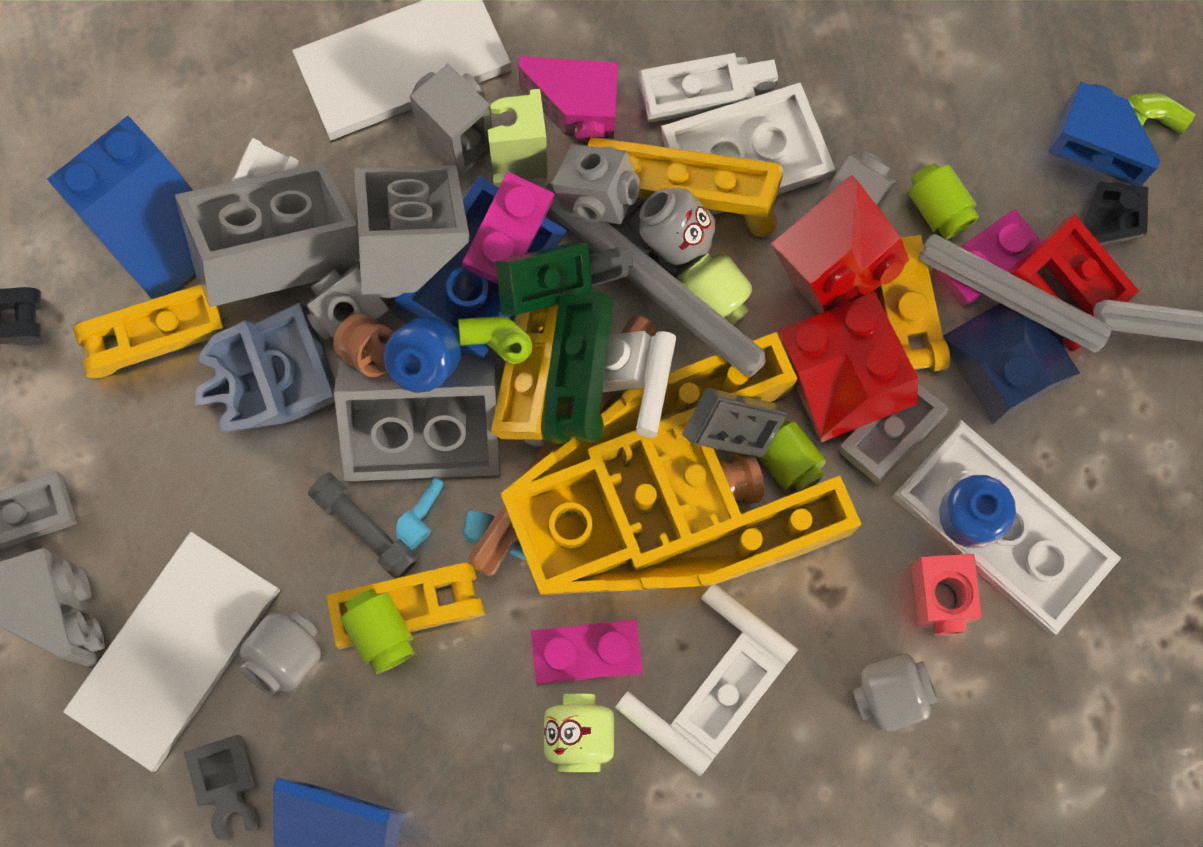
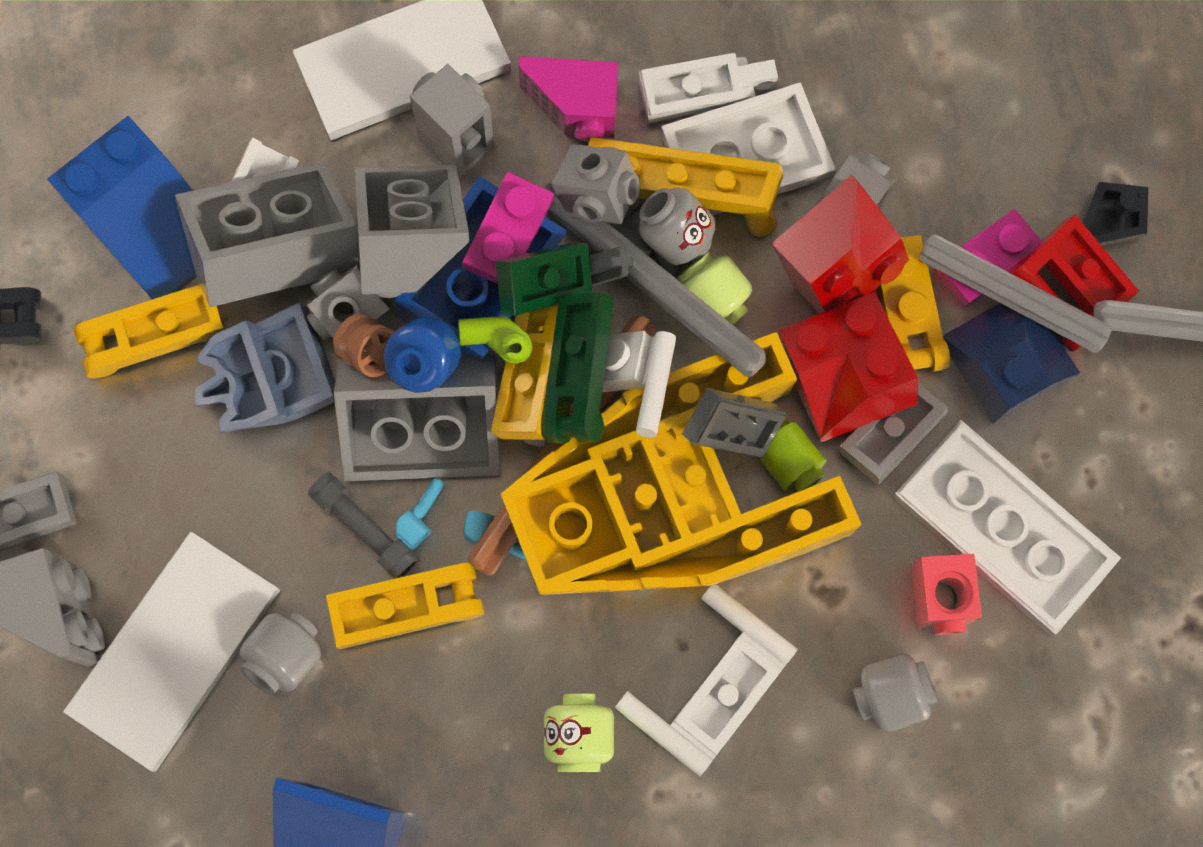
dark grey plate [184,735,258,840] -> none
lime brick [340,588,415,675] -> none
yellowish green hinge [488,89,547,183] -> none
dark pink plate [531,619,643,686] -> none
nougat wheel [718,453,764,505] -> none
lime brick [908,163,979,240] -> none
blue head [939,475,1016,548] -> none
blue slope [1048,81,1160,186] -> none
lime arm [1128,93,1196,135] -> none

